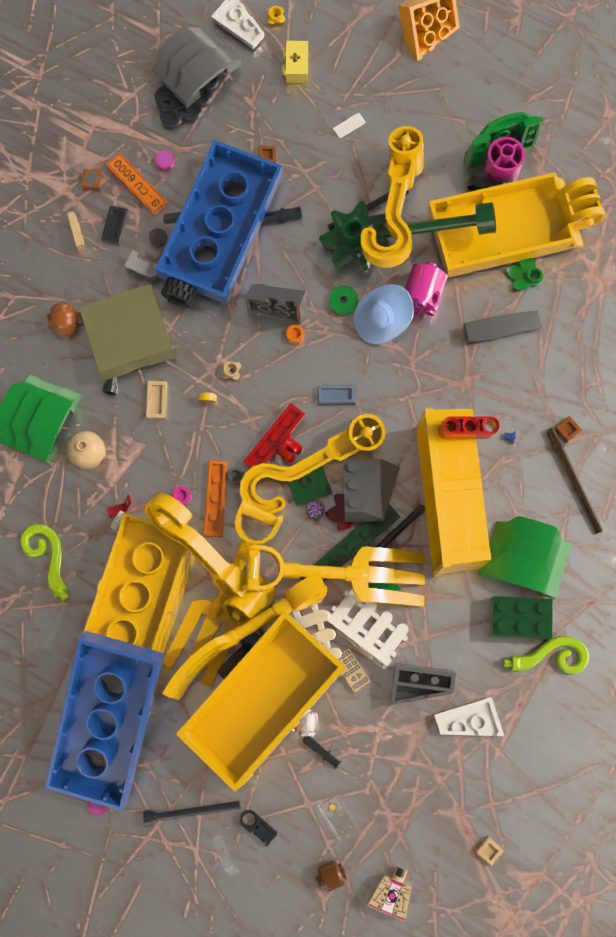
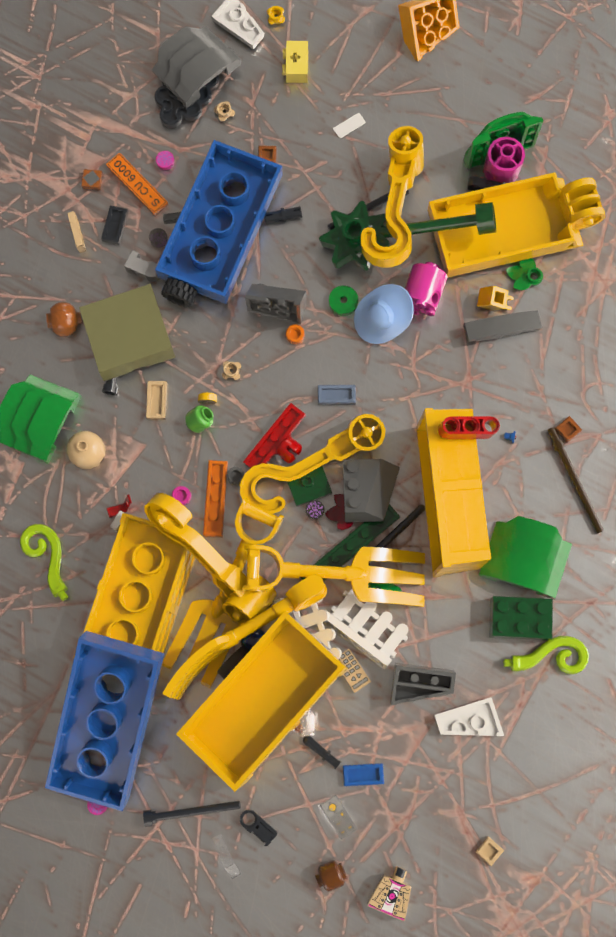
none -> bright green head [185,405,214,433]
none -> tan plate [214,101,235,122]
none -> blue tile [343,763,384,786]
none -> yellow brick [477,286,513,311]

